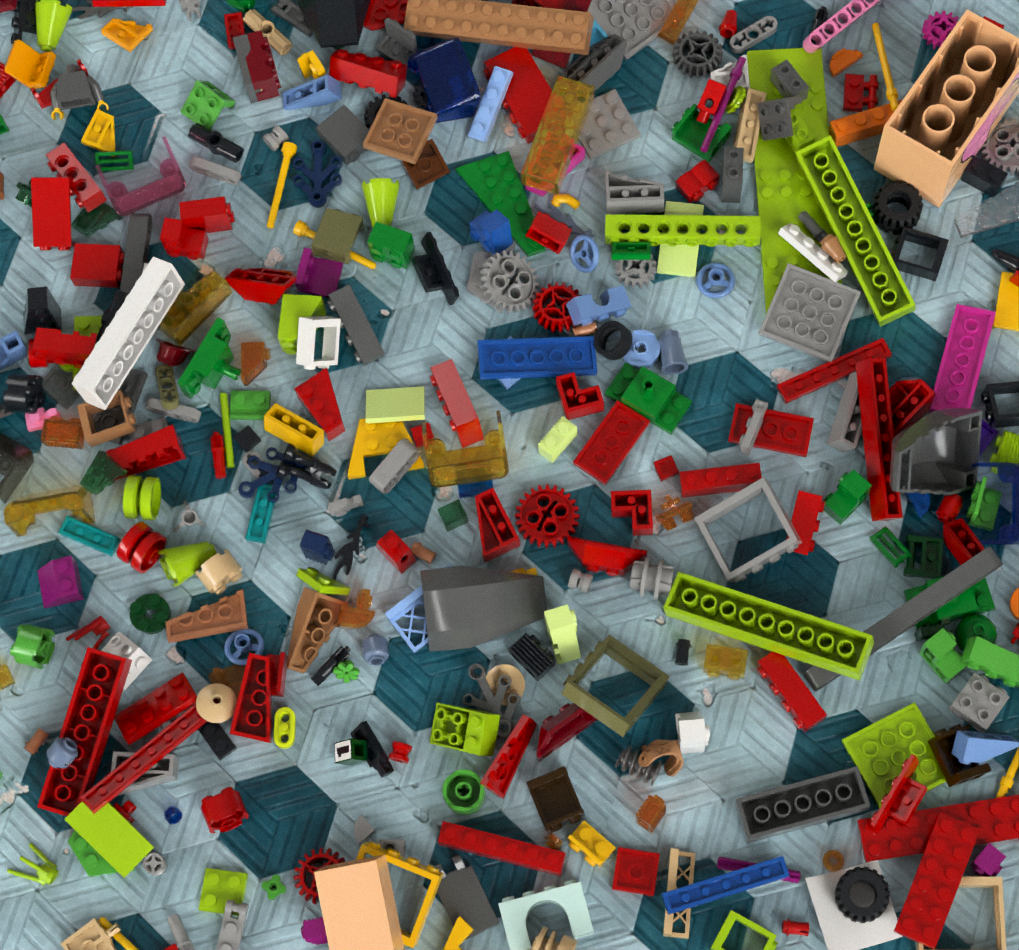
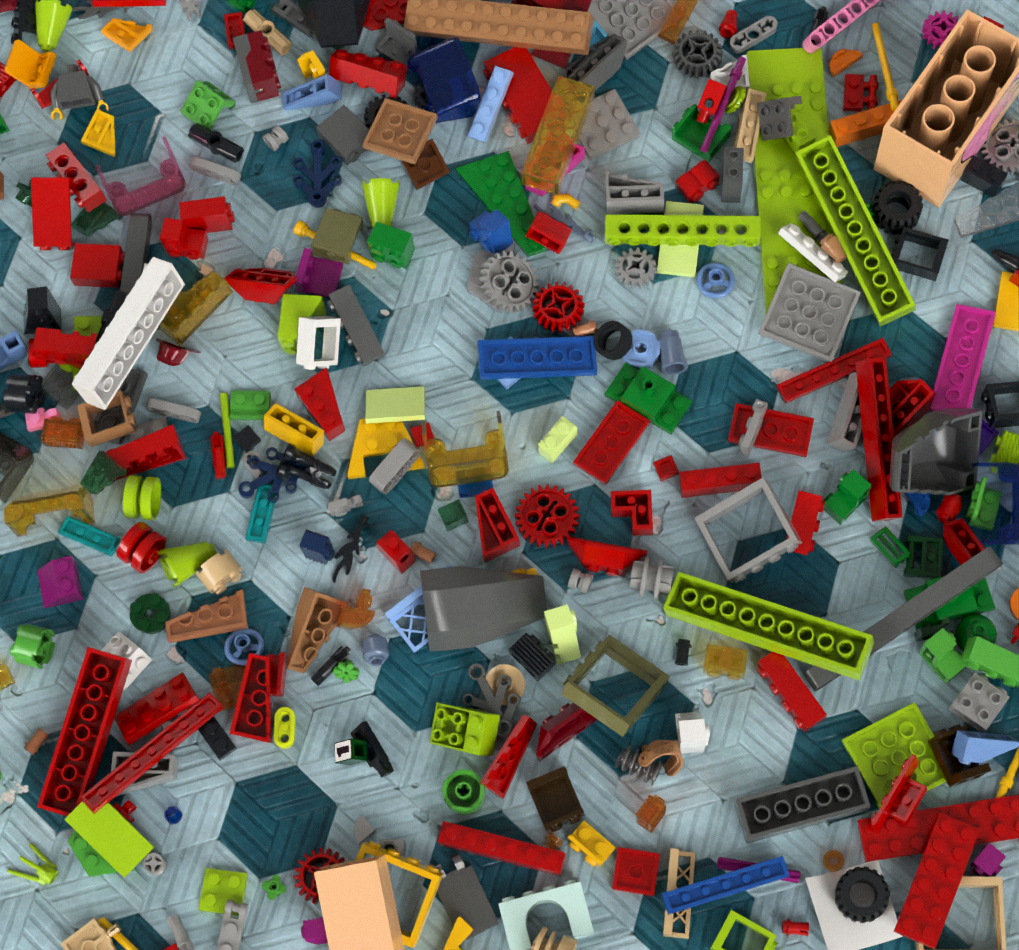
sand blue head [47,737,78,768] -> none
red plant [66,616,111,663] -> none
green tile [95,151,134,171] -> none
olive beam [155,364,179,410] -> none
light grey plant [173,500,206,533] -> none
green brick [178,317,241,399] -> none
tan dish [196,683,237,723] -> none
red brick [201,787,249,833] -> none
clear orange slope [241,342,271,386] -> none
yellow piece [267,142,297,229] -> none
lime wing [296,567,351,595] -> none
red wheel [388,741,412,764] -> none
black bracket [411,232,459,305] -> none
wedge [429,359,484,448] -> none
red brick [555,372,604,420] -> none
medium blue arch [566,285,632,326] -> none
medium blue piece [570,234,599,273] -> none
green tile [612,242,651,260] -> none
clear orange hips [655,495,694,531] -> none
dark grey brick [770,60,809,106] -> none

